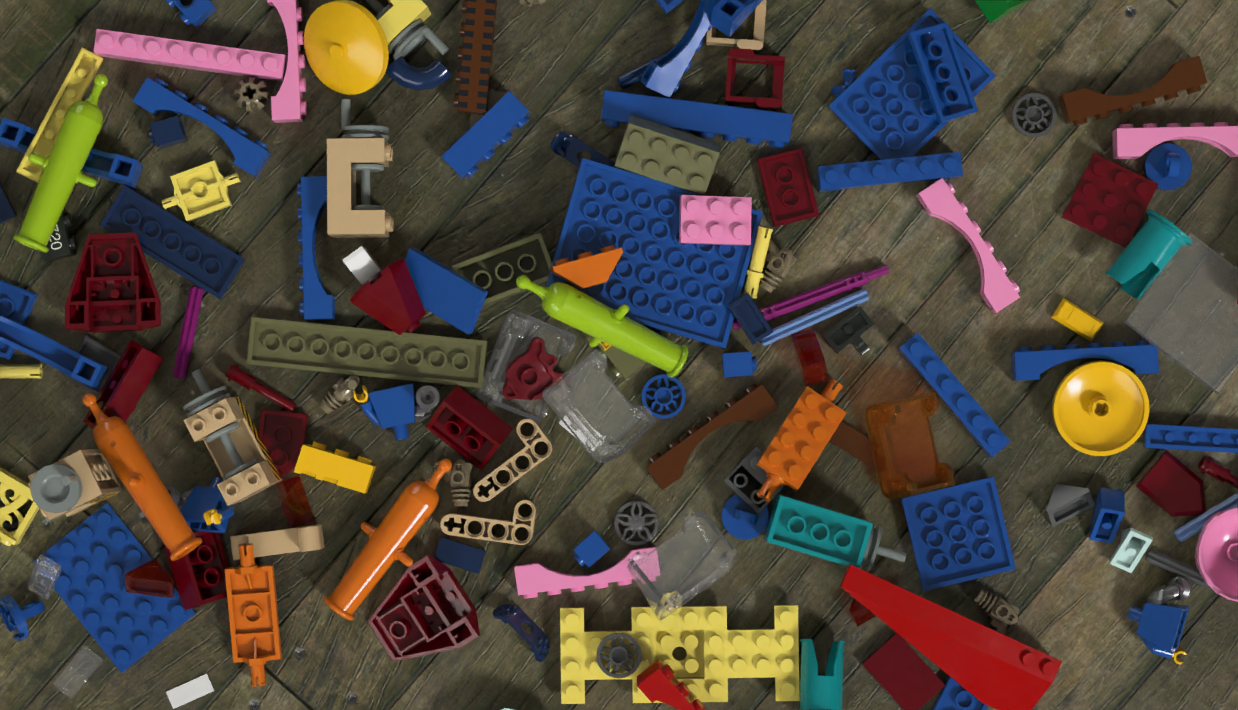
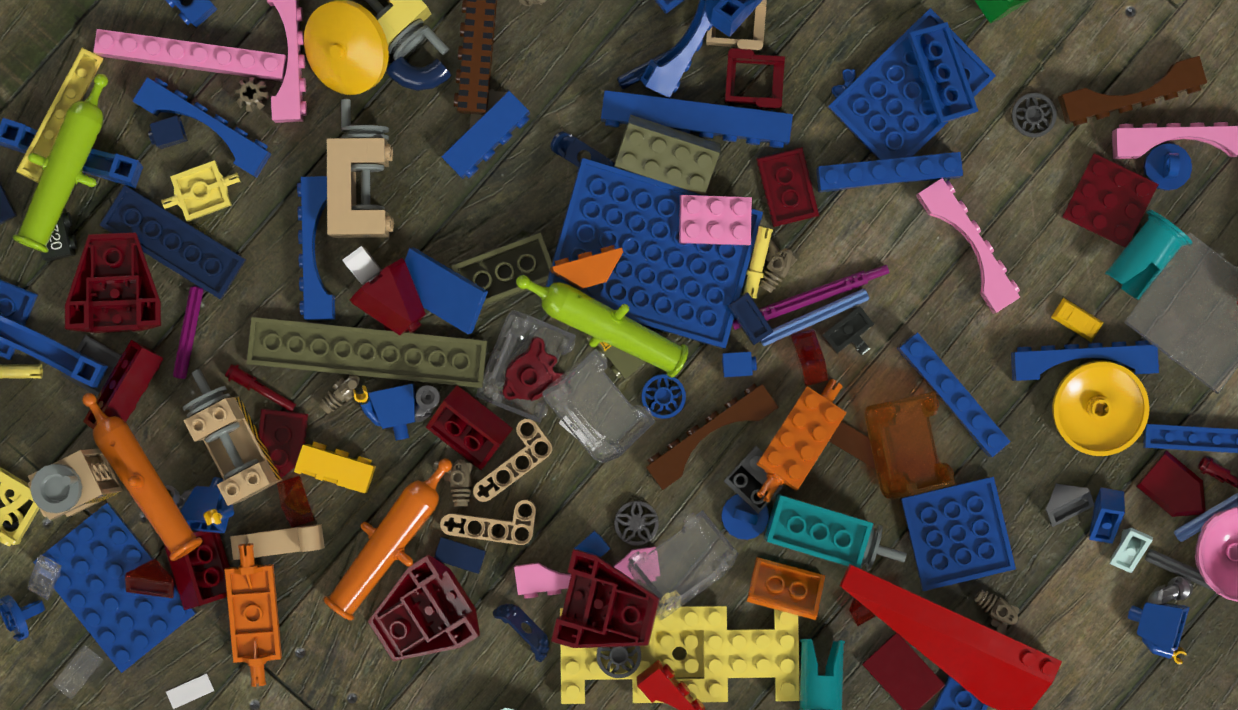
none -> dark red wedge [551,549,660,648]
none -> orange tile [746,557,826,620]

